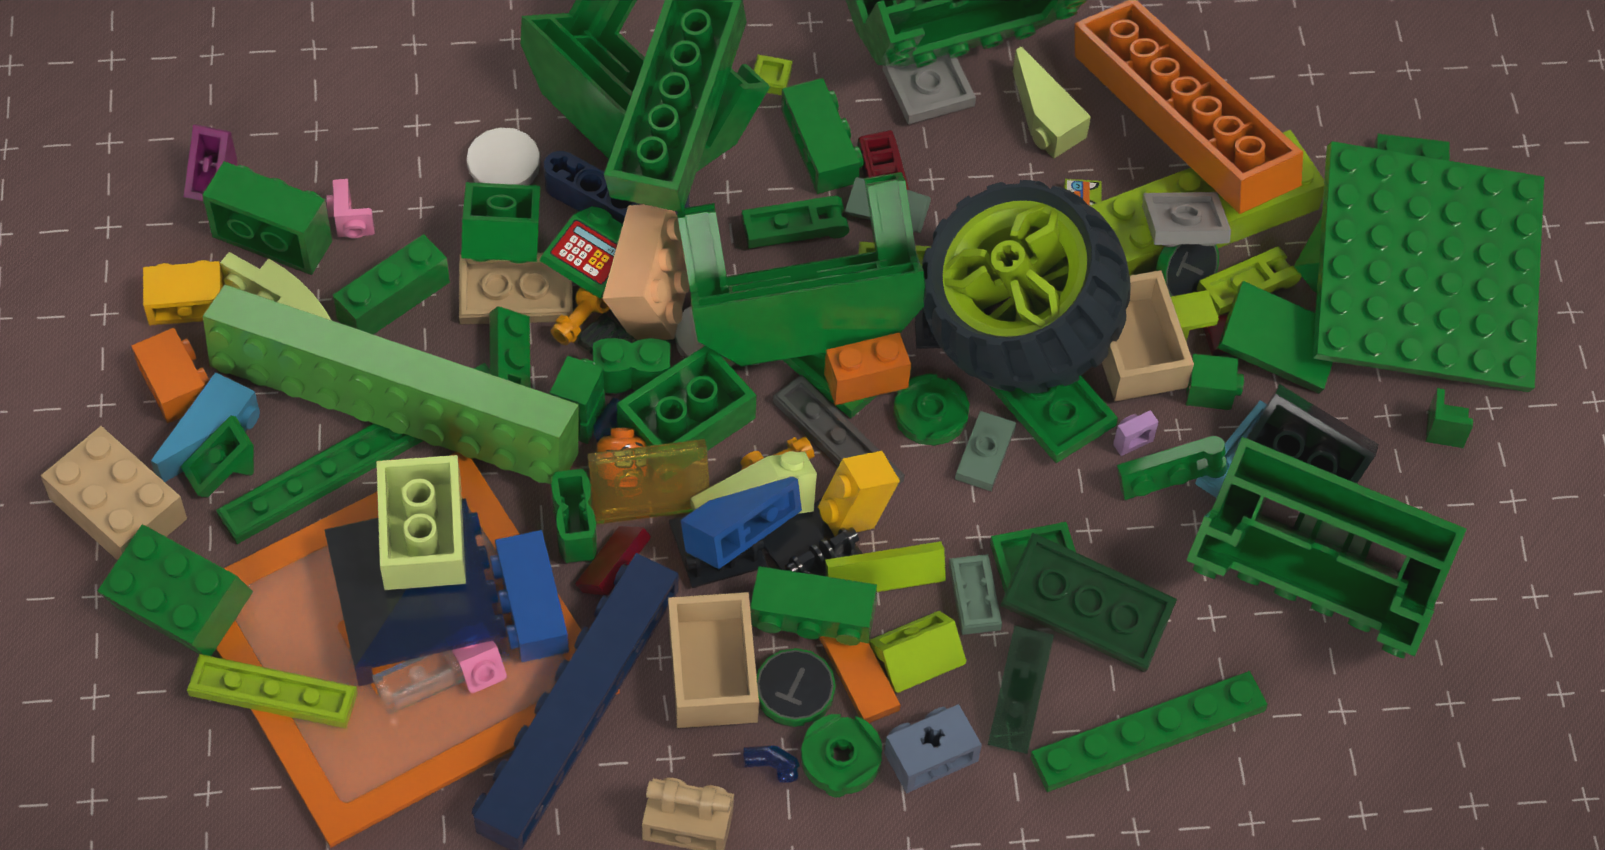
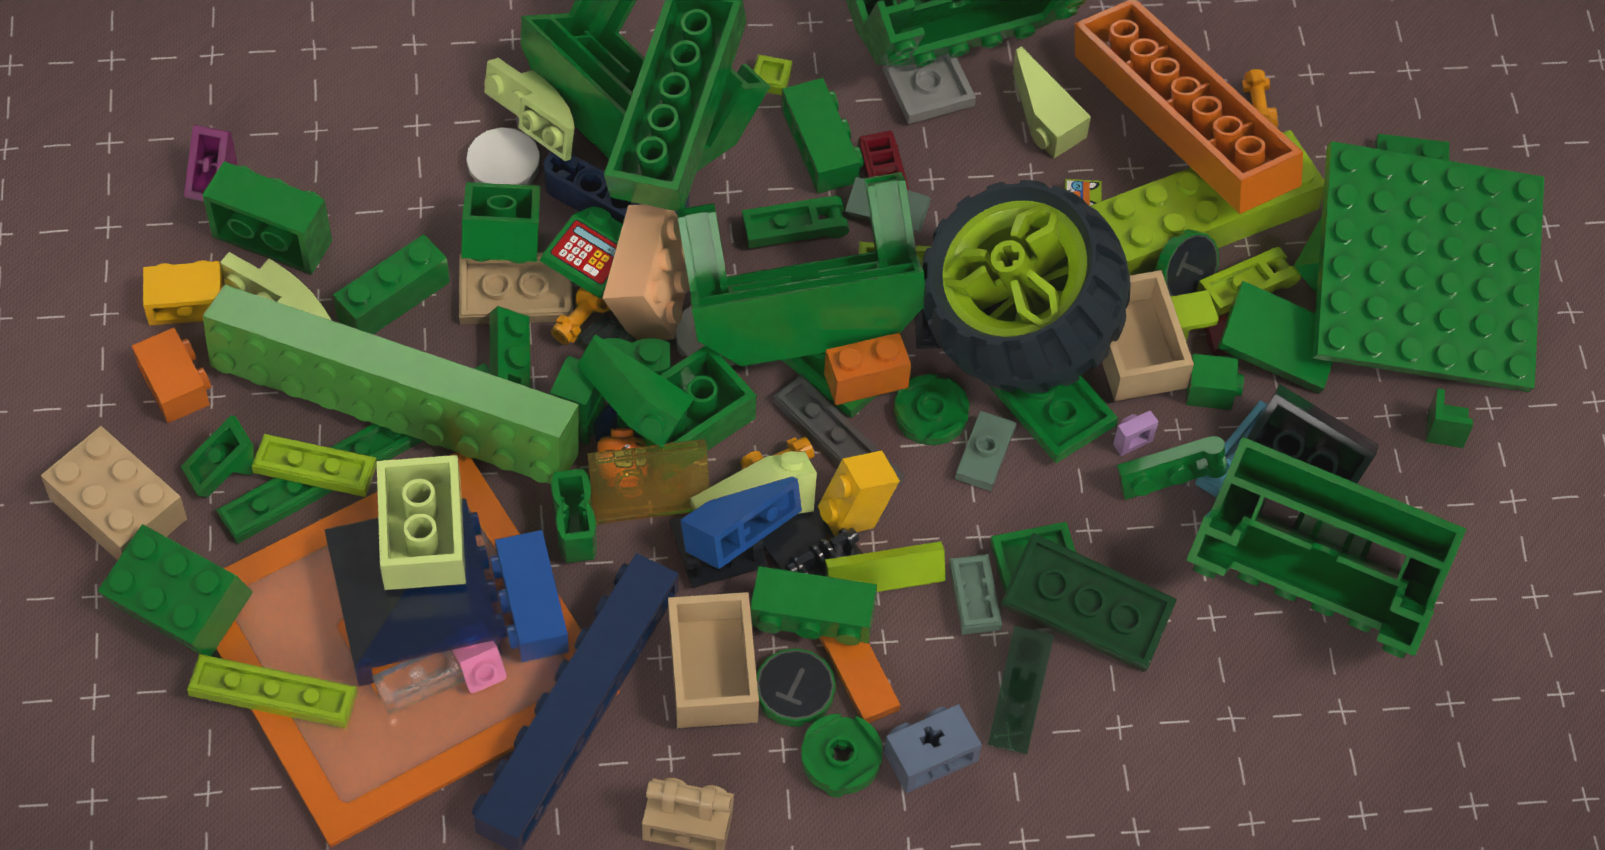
dark azure slope [151,372,260,482] -> none
bright pink bracket [327,179,375,238] -> none
dark red tile [575,526,651,595] -> none
clear blue arm [743,745,800,783] -> none
lime panel [869,610,966,693] -> none
green plate [1030,671,1268,792] -> none
light grey plate [1142,192,1231,247] -> none
none -> lime tile [252,434,377,497]
none -> yellowish green slope [484,58,574,161]
none -> green slope [577,334,695,448]
none -> light orange bar [1242,69,1278,128]

